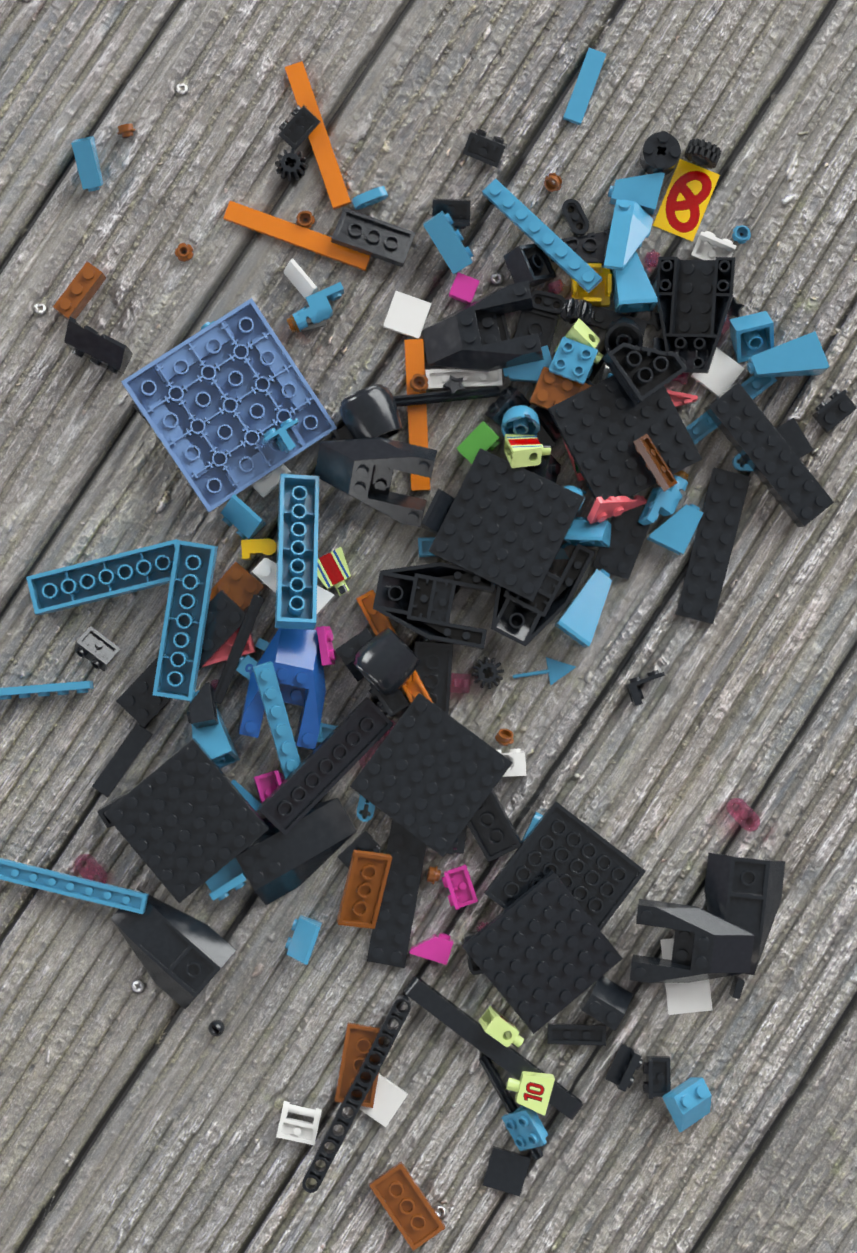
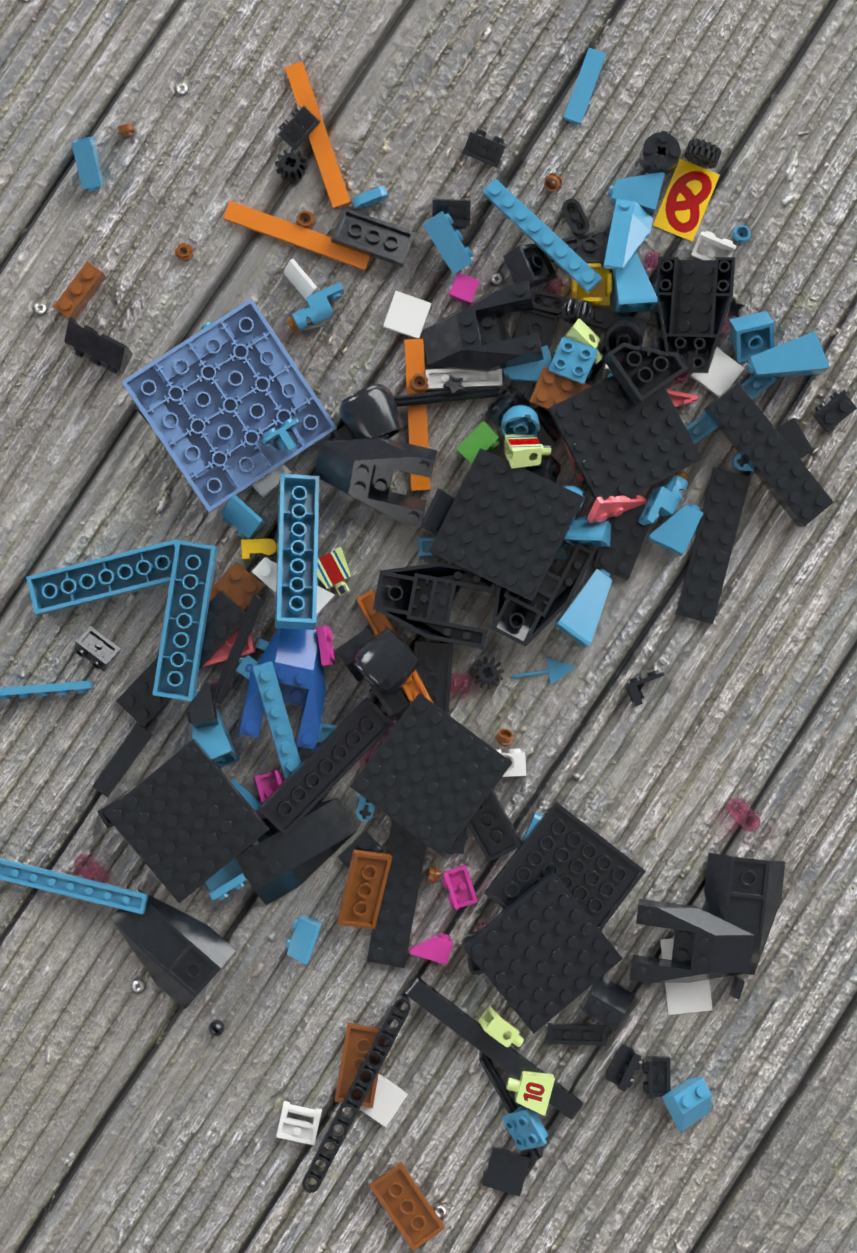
reddish brown plate [634,434,677,491] -> none

